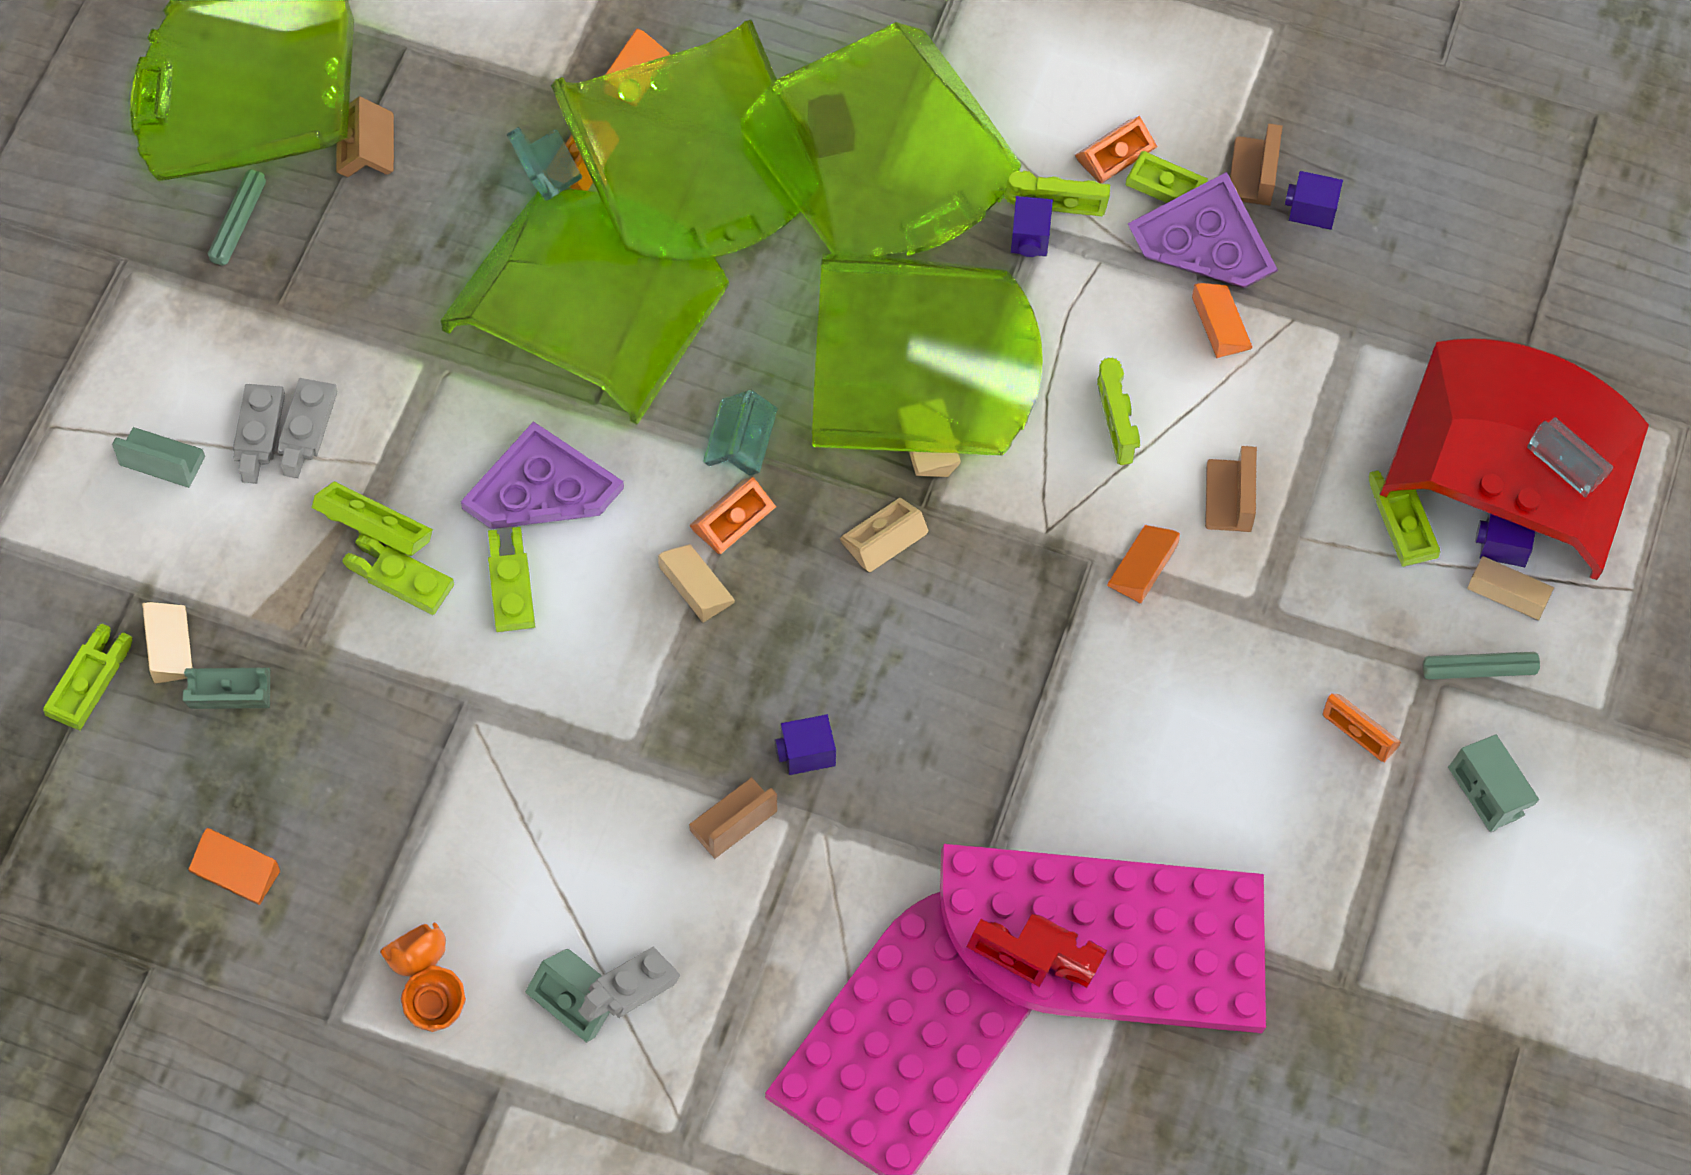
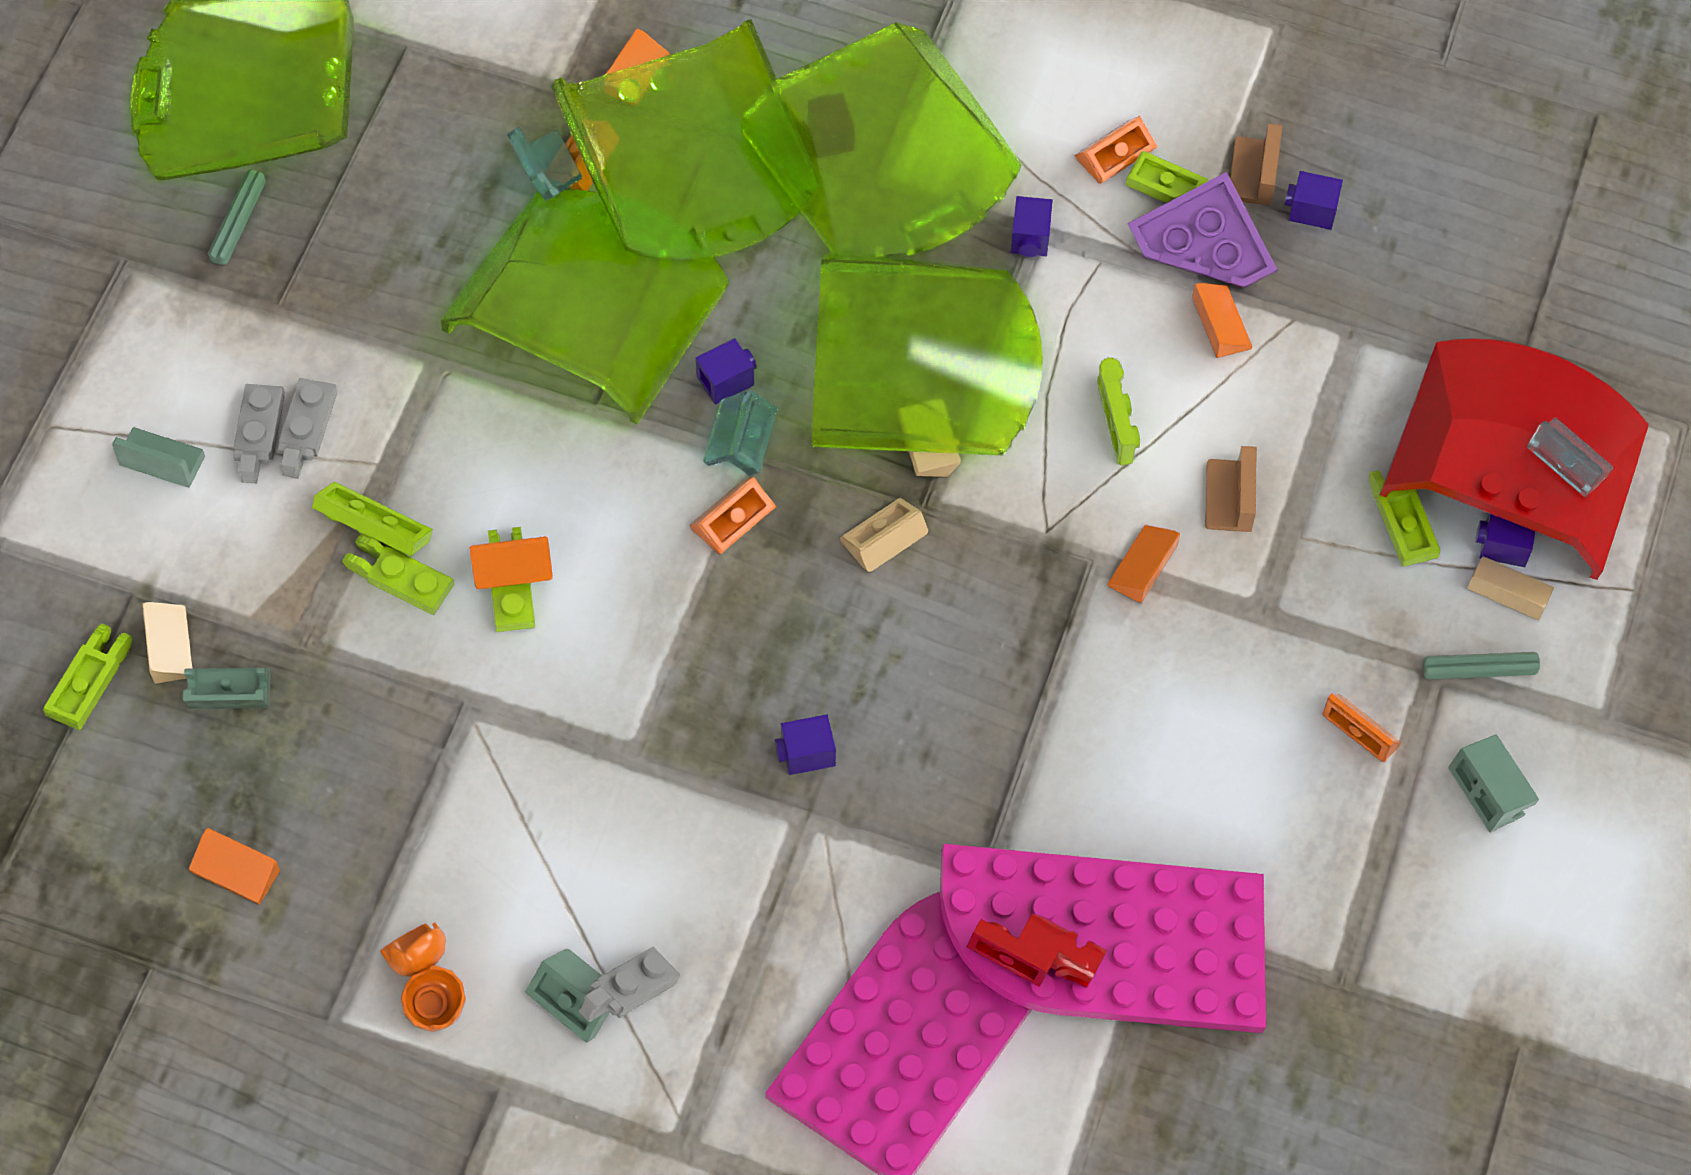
medium nougat panel [336,96,394,177] -> none
medium lavender plate [461,421,624,529] -> none
tan slope [658,544,735,623] -> none
medium nougat panel [689,777,777,859] -> none
lime hinge [1004,170,1110,217] -> none
none -> orange slope [469,536,553,589]
none -> dark purple brick [695,338,757,405]

